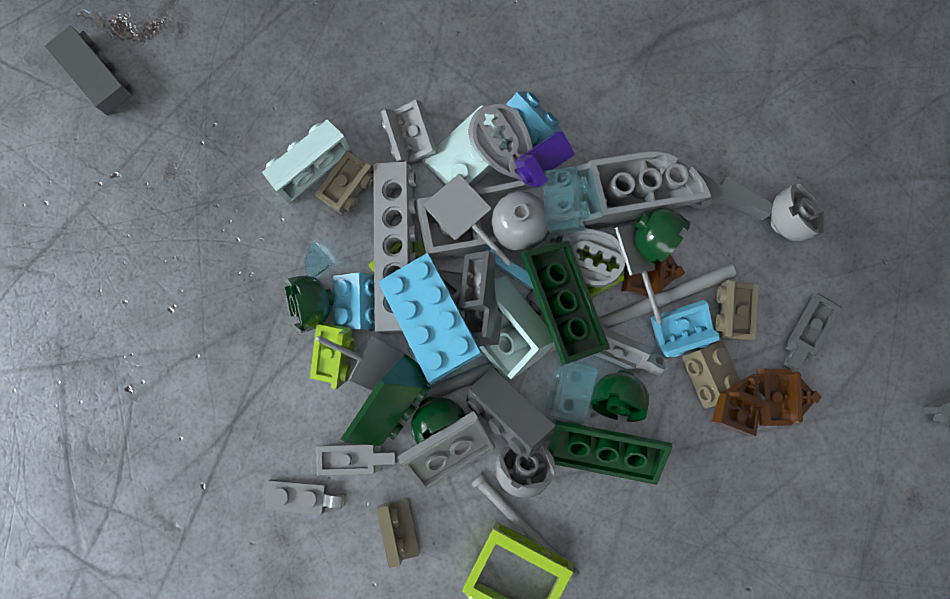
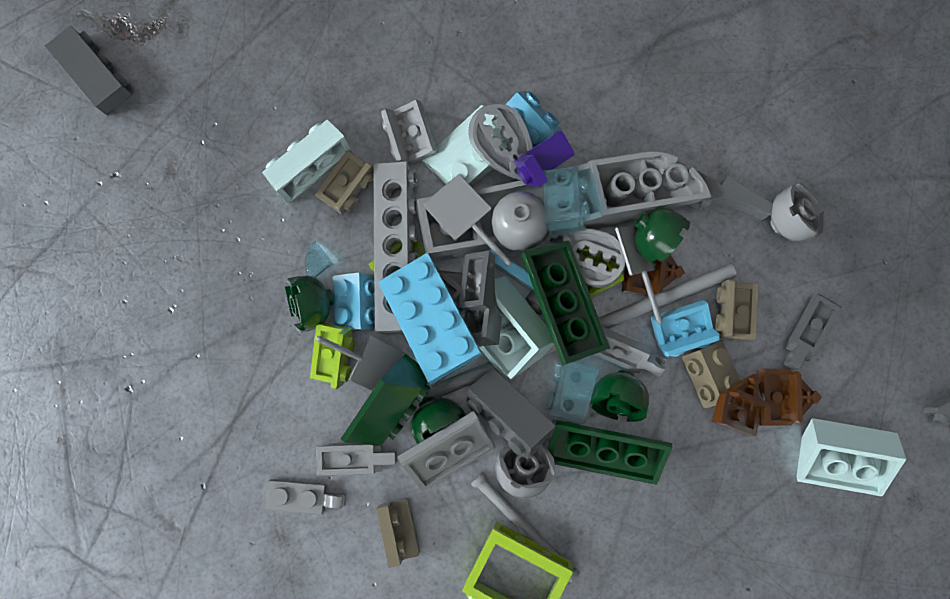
none -> light aqua slope [796,418,906,496]

